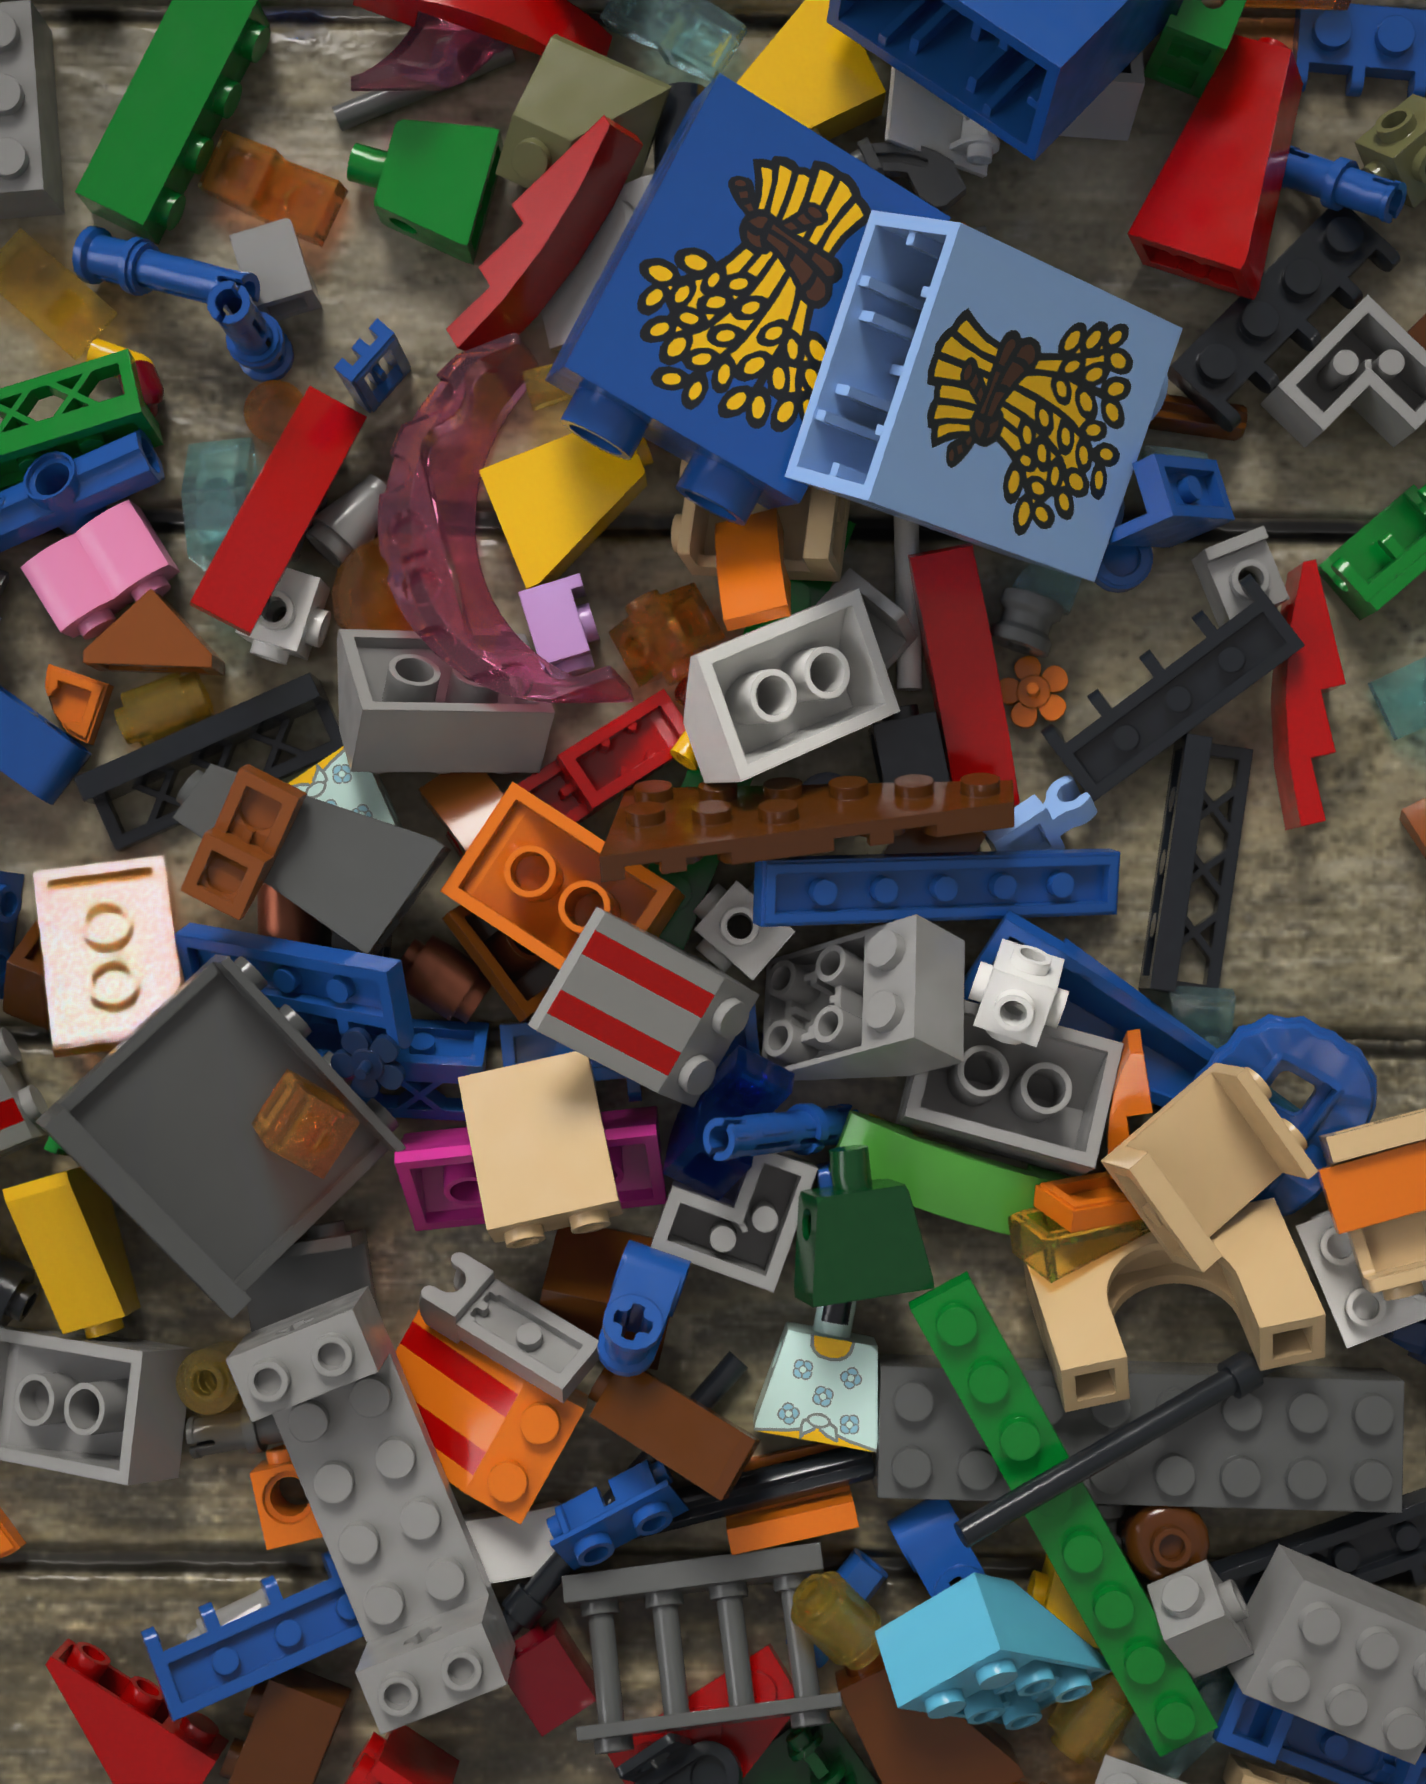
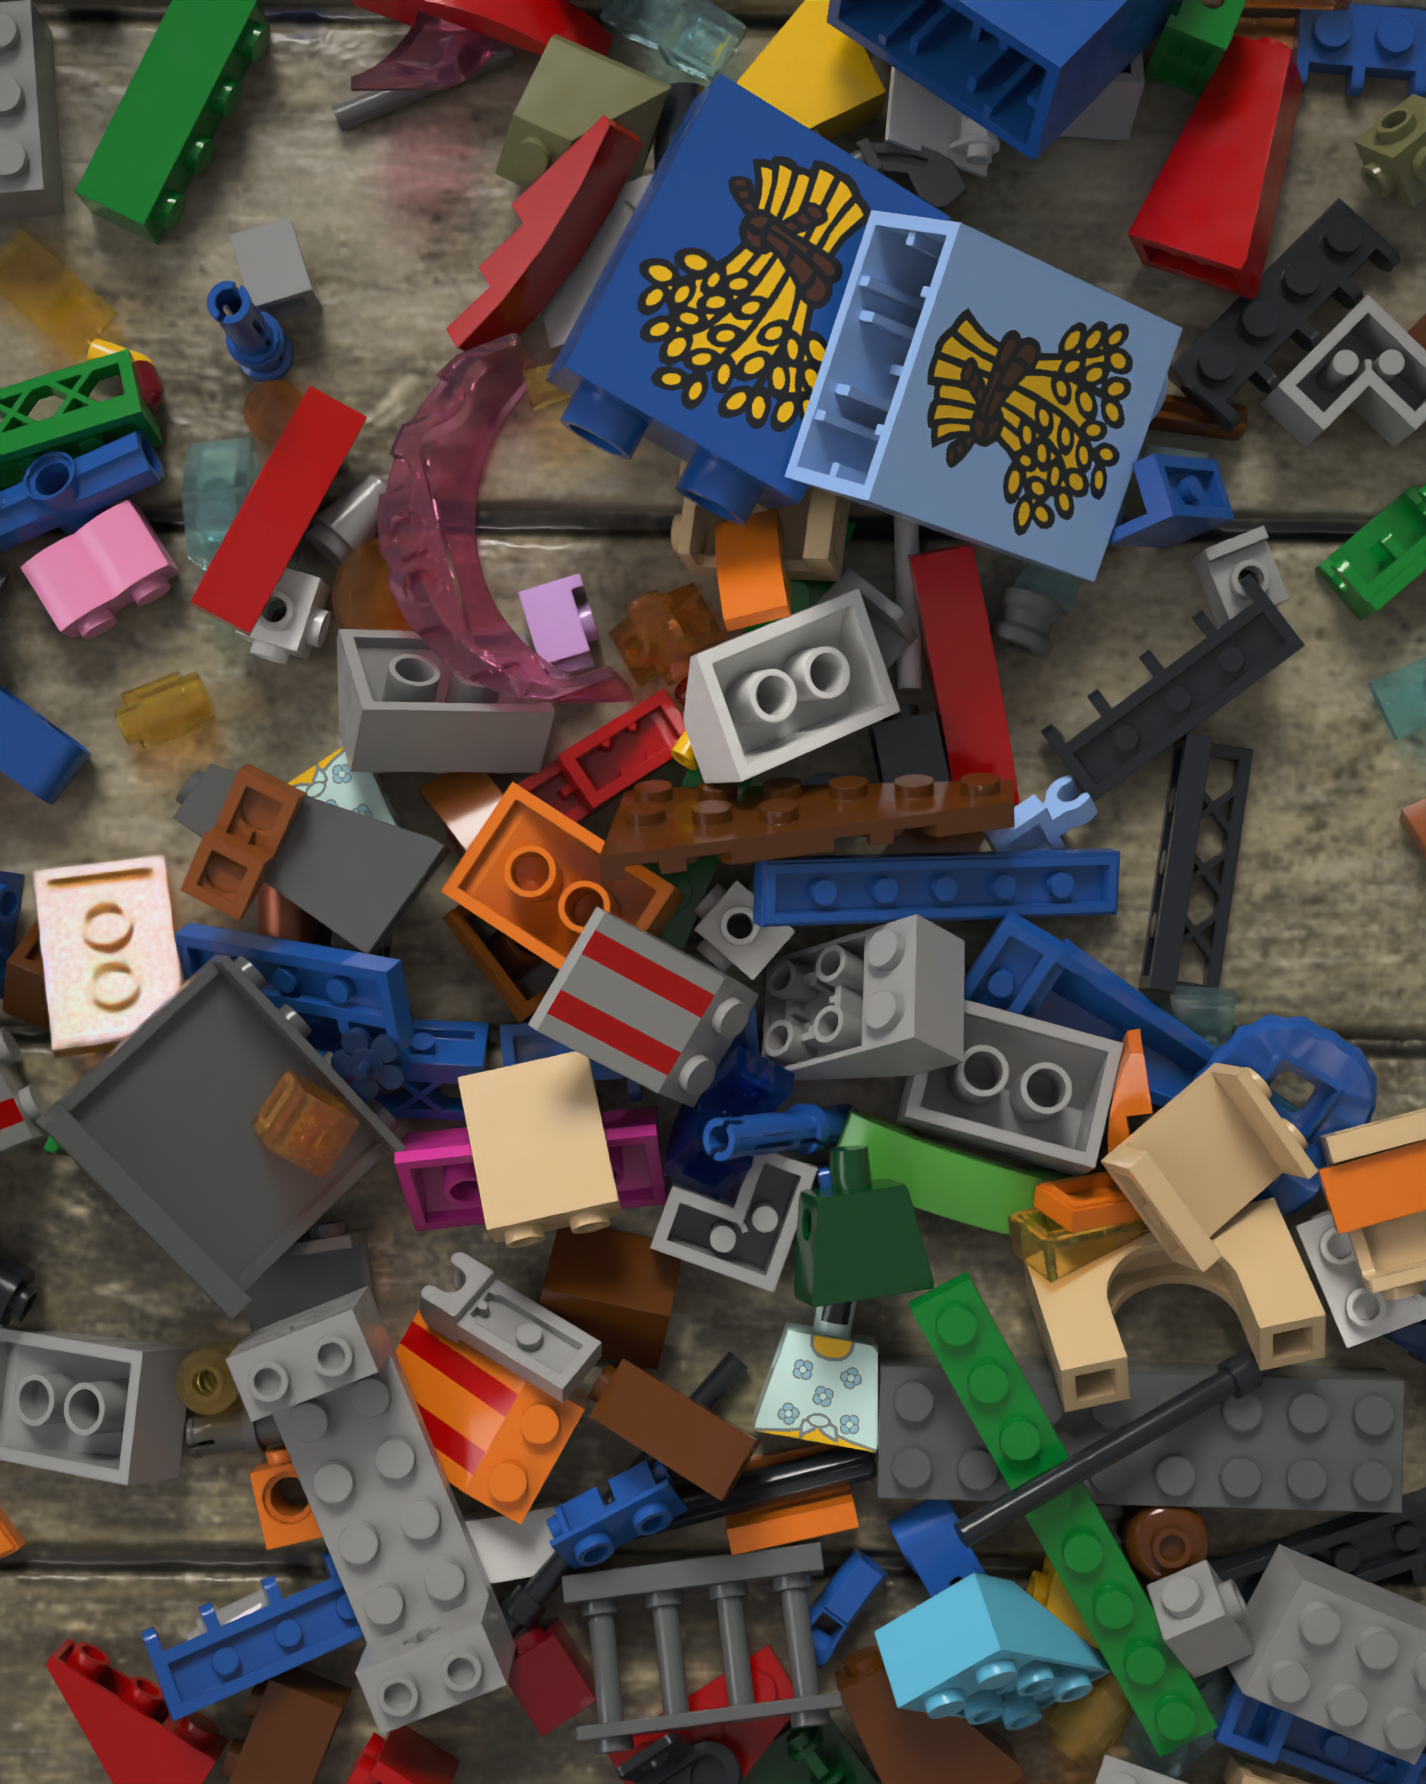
yellow slope [2,1167,141,1339] -> none
orange tile [45,664,114,746] -> none
blue pin [72,226,260,308] -> none
black fence [74,672,343,852] -> none
dark orange slope [83,589,225,676] -> none
clear orange slope [197,130,348,247] -> none
blue tile [334,318,411,413] -> none
green torso [347,119,503,265] -> none
copper brick [401,934,491,1024] -> none
yellow slope [479,433,654,589] -> none
blue piece [597,1240,691,1377] -> none
clear yellow brick [791,1571,882,1670] -> none
white brick [968,938,1069,1047] -> none
orange plant [1000,656,1069,729] -> none
blue tile [1095,544,1153,593] -> none
red slope [1271,559,1346,831] -> none
blue pin [1281,145,1407,223] -> none

